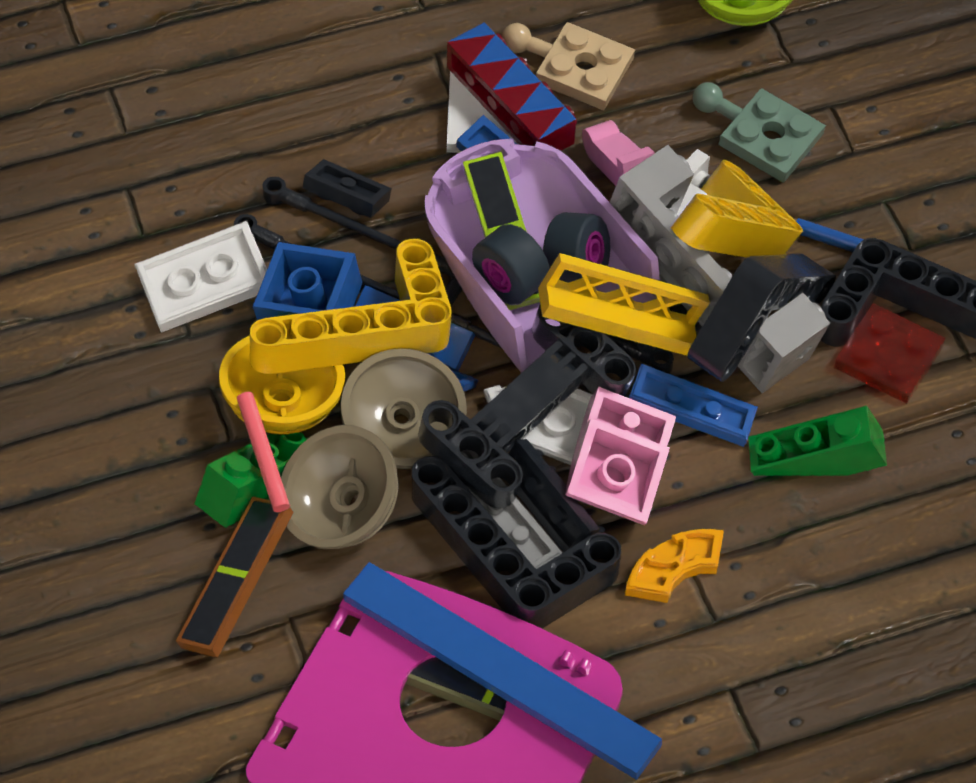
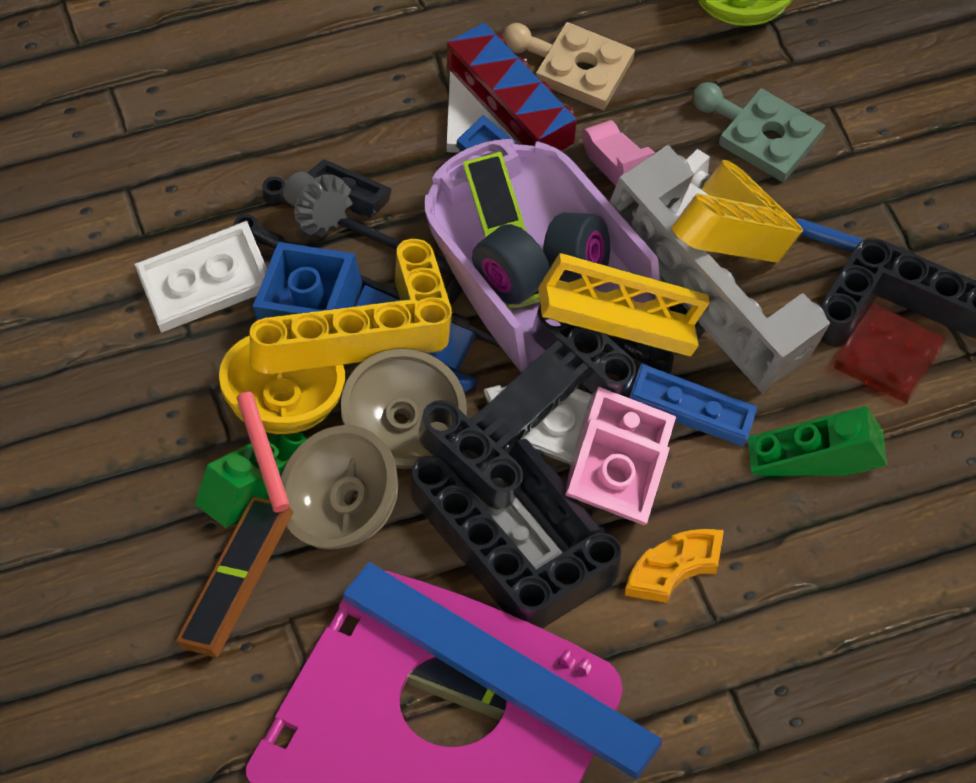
black beam [687,254,836,382] -> none
none -> dark grey gear [283,171,353,237]

